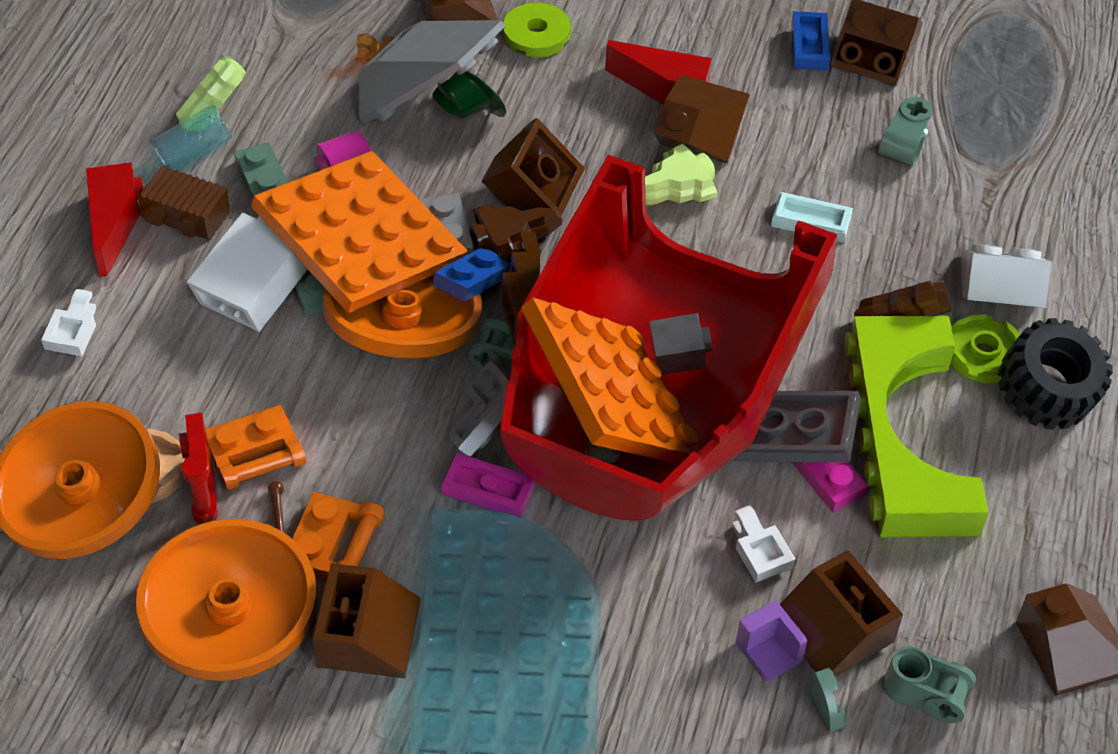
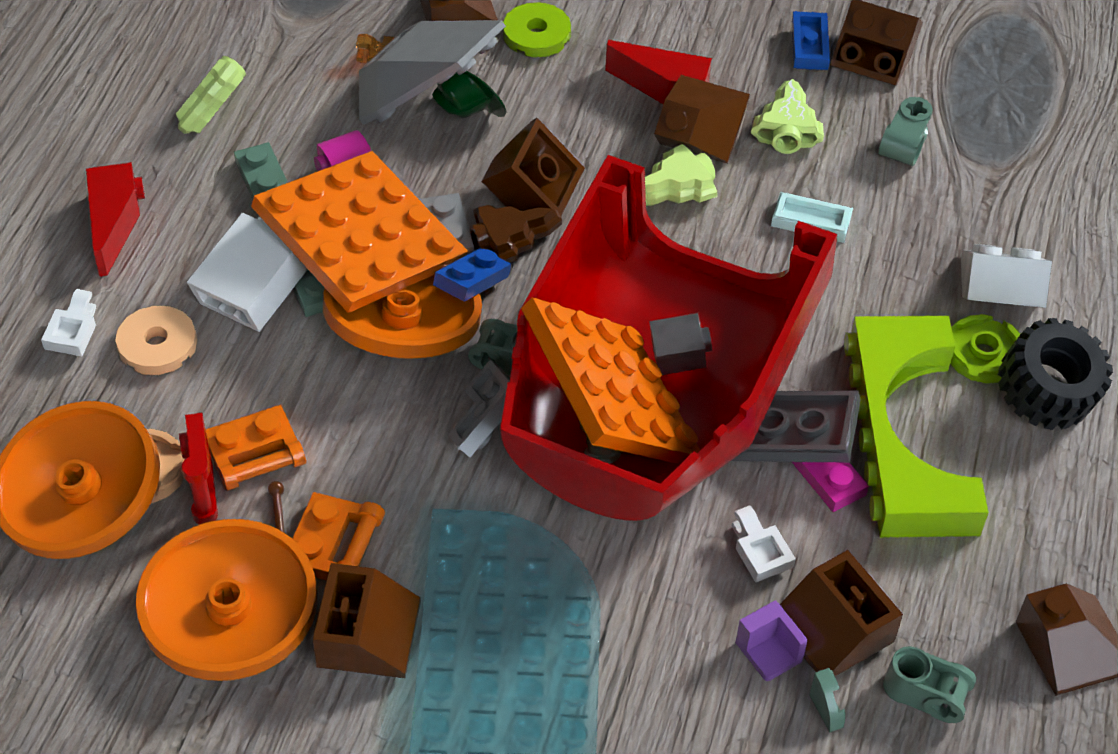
reddish brown brick [138,165,231,240] -> none
clear light blue plate [150,105,232,171] -> none
dark pink plate [441,453,535,519] -> none
reddish brown slope [502,232,540,347] -> none
reddish brown rock [854,280,951,317] -> none
none -> light nougat tile [115,306,197,375]
none -> yellowish green rock [751,79,824,154]

